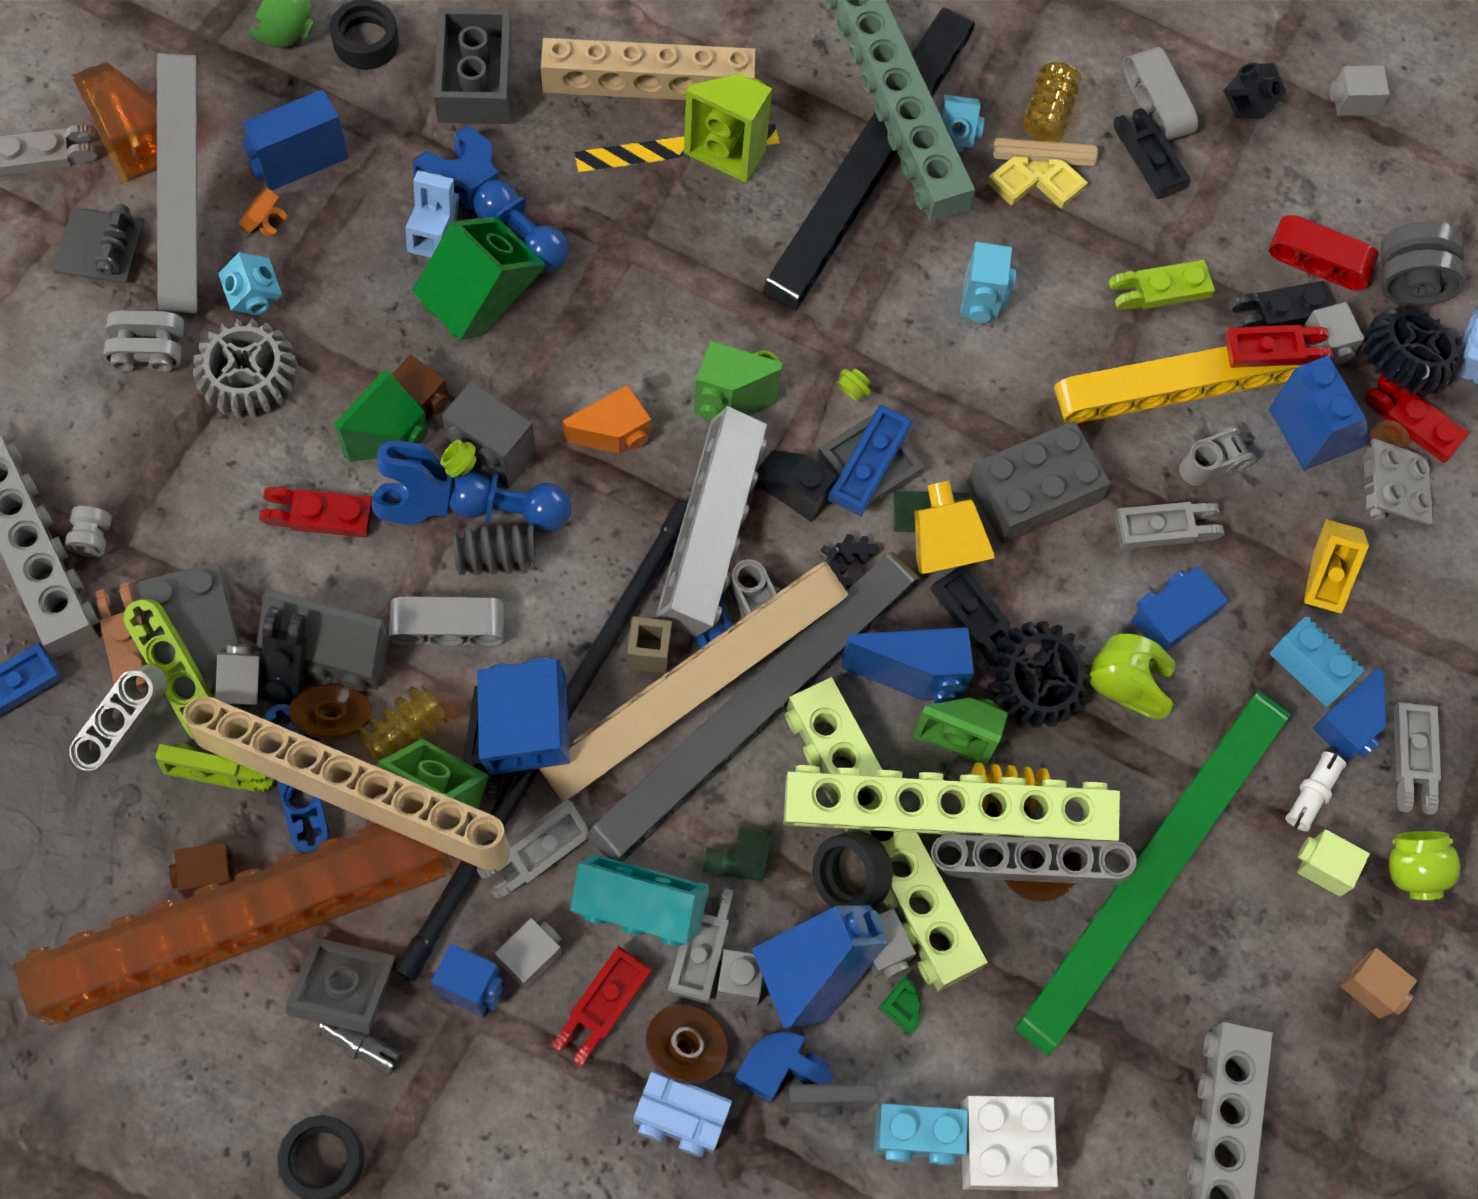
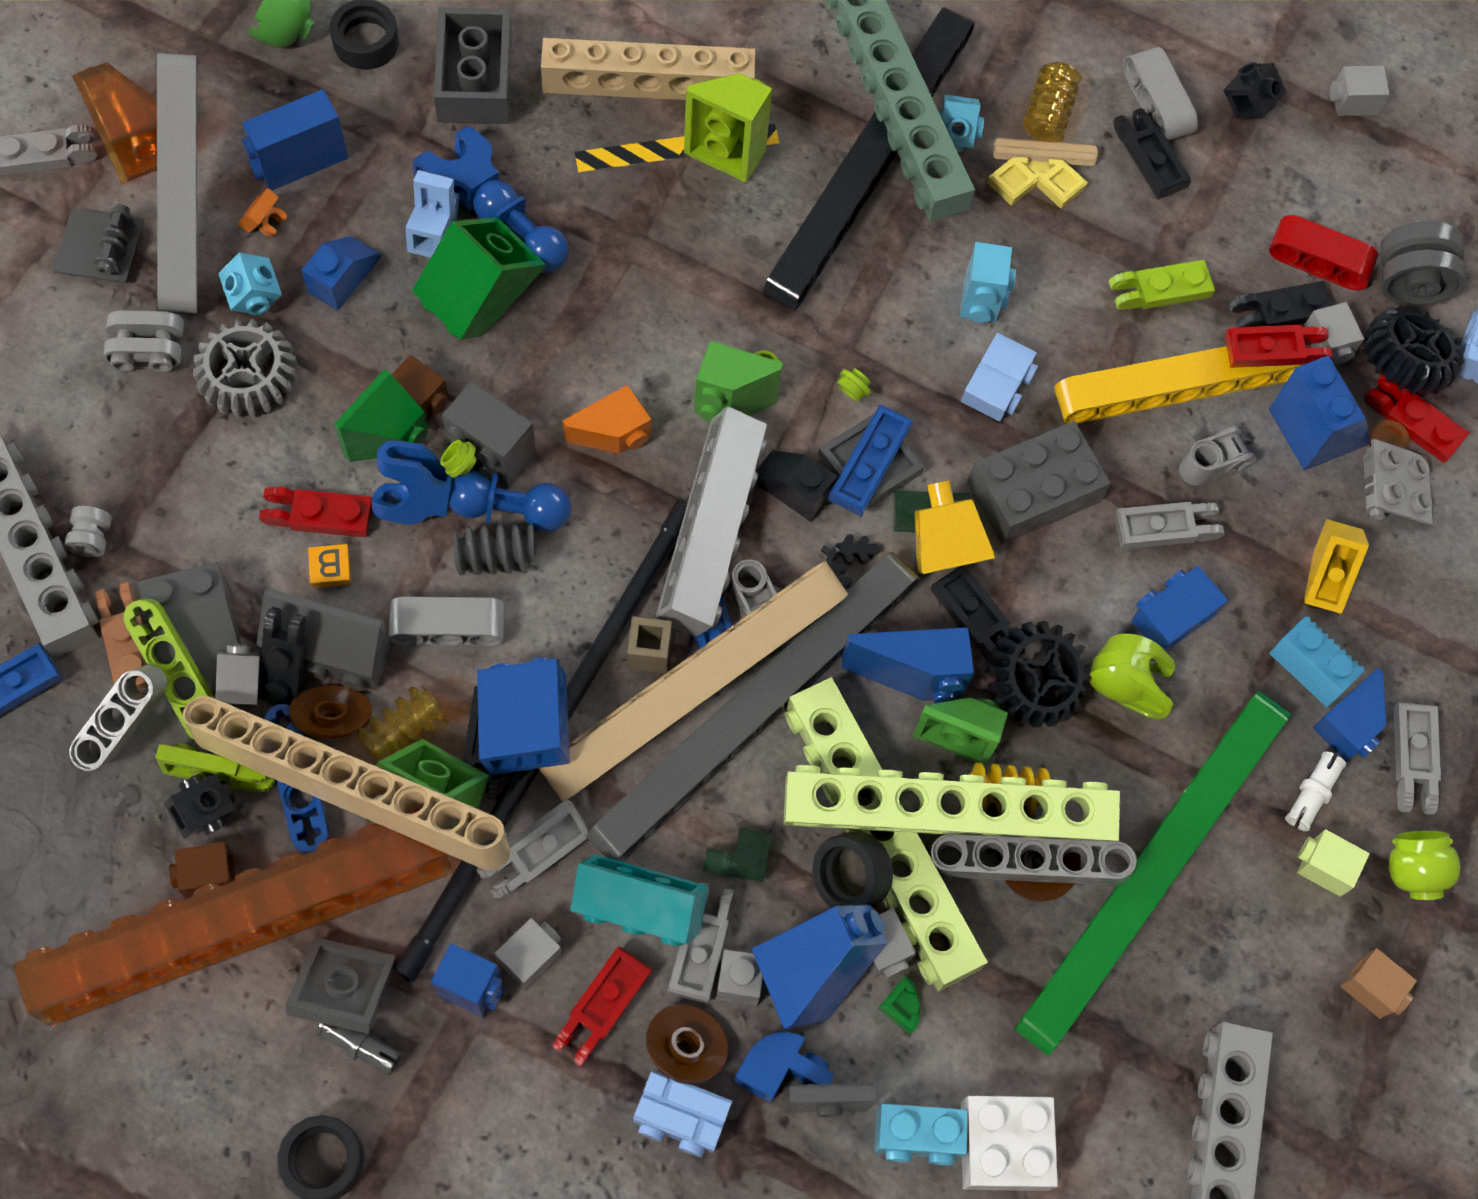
none -> black brick [164,773,236,839]
none -> blue slope [301,236,381,310]
none -> light orange tile [308,544,351,588]
none -> light blue brick [961,332,1038,422]

